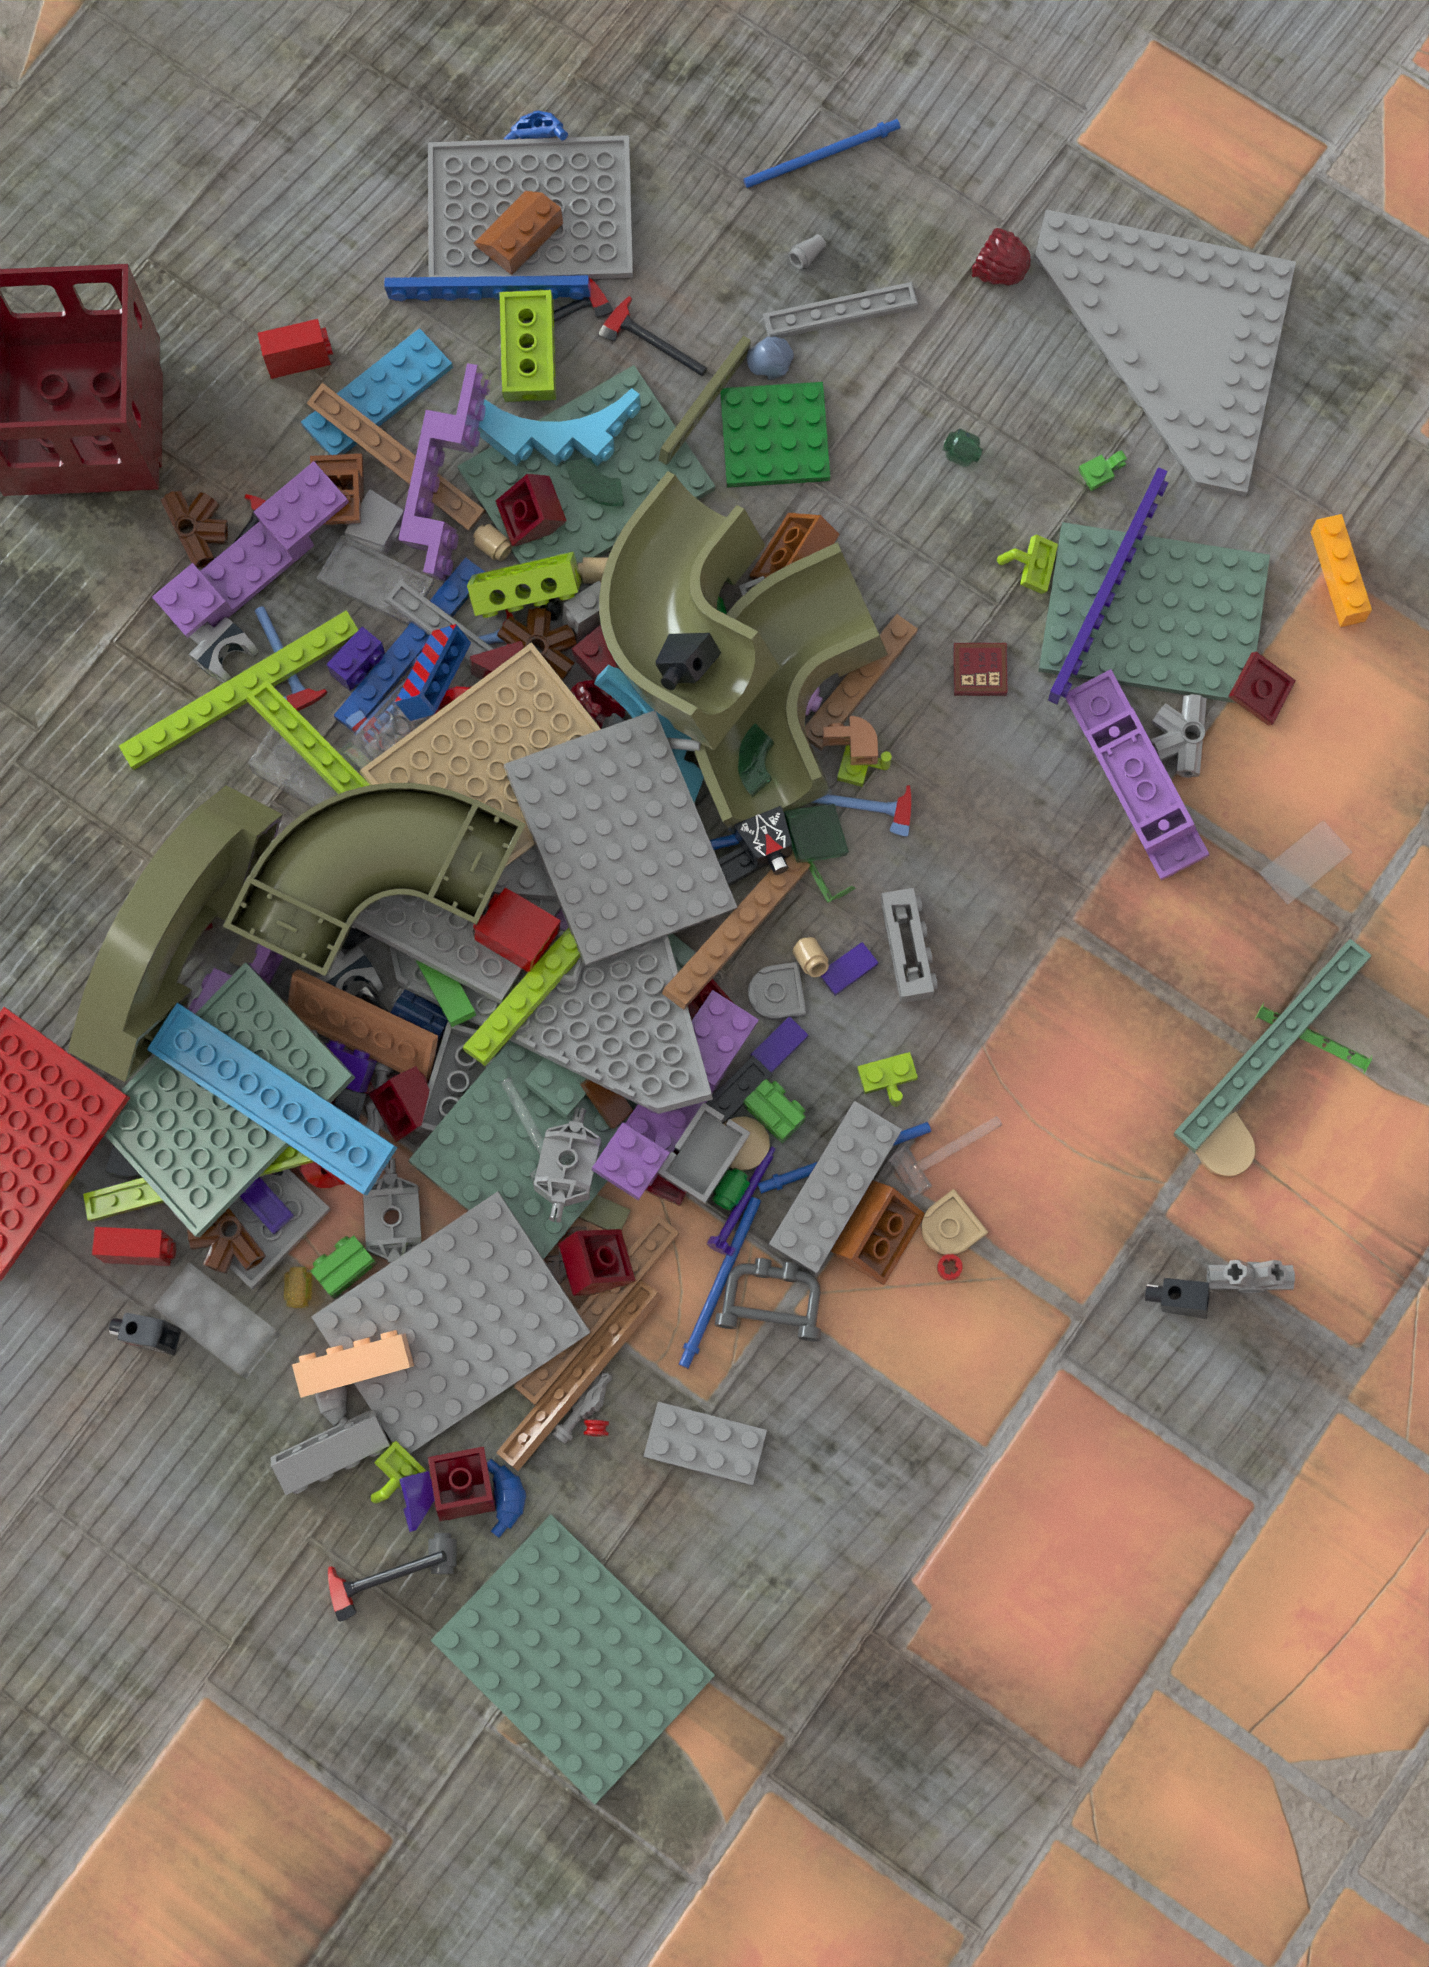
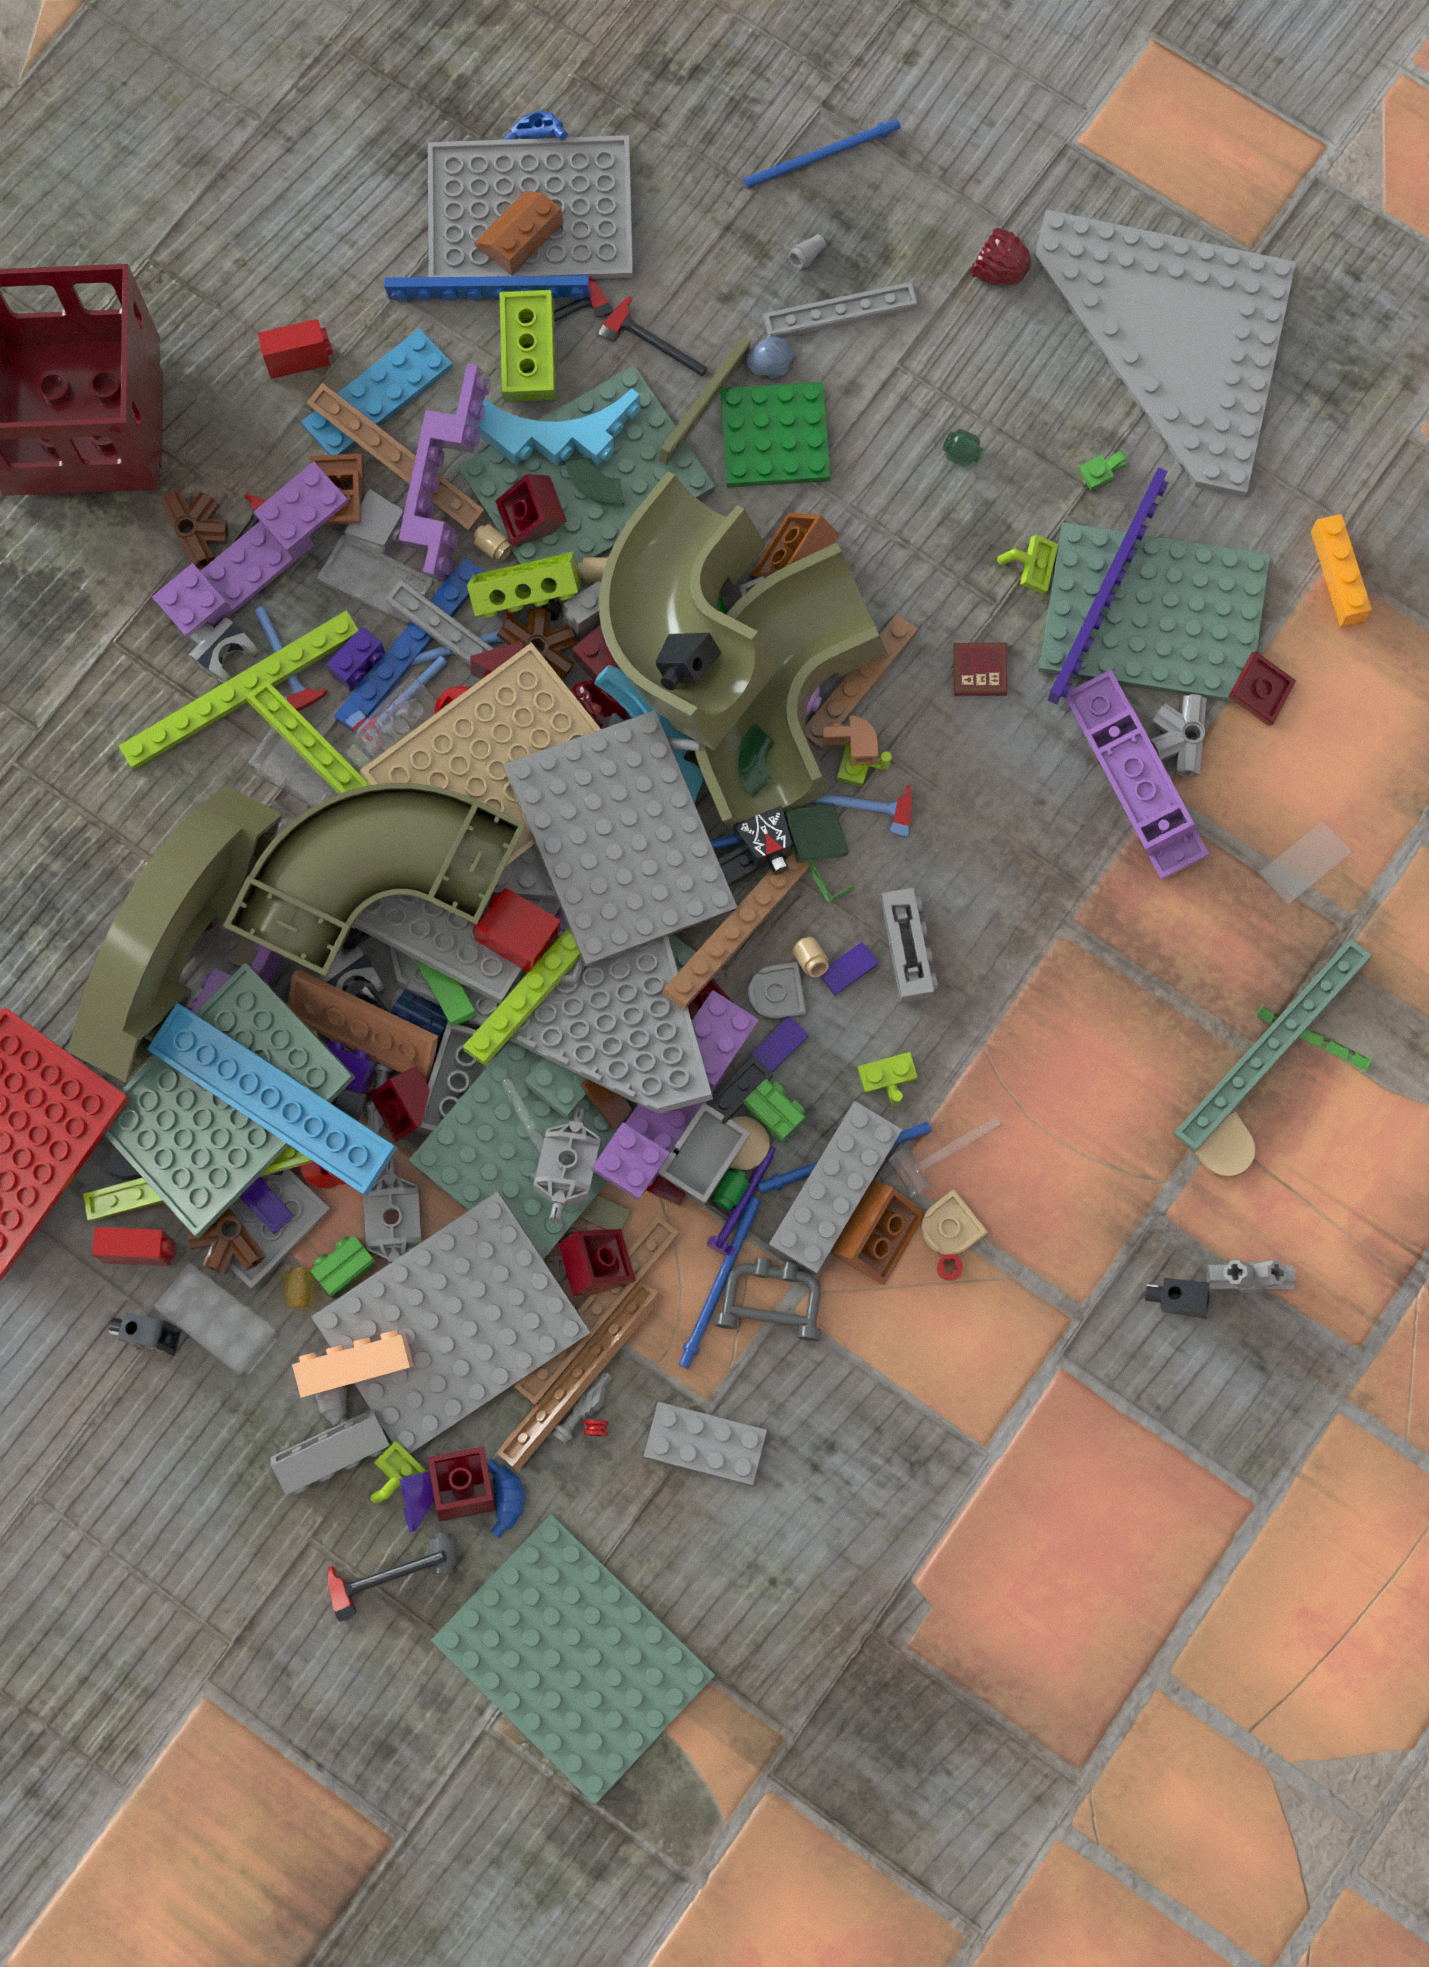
blue brick [395,624,471,721] -> none

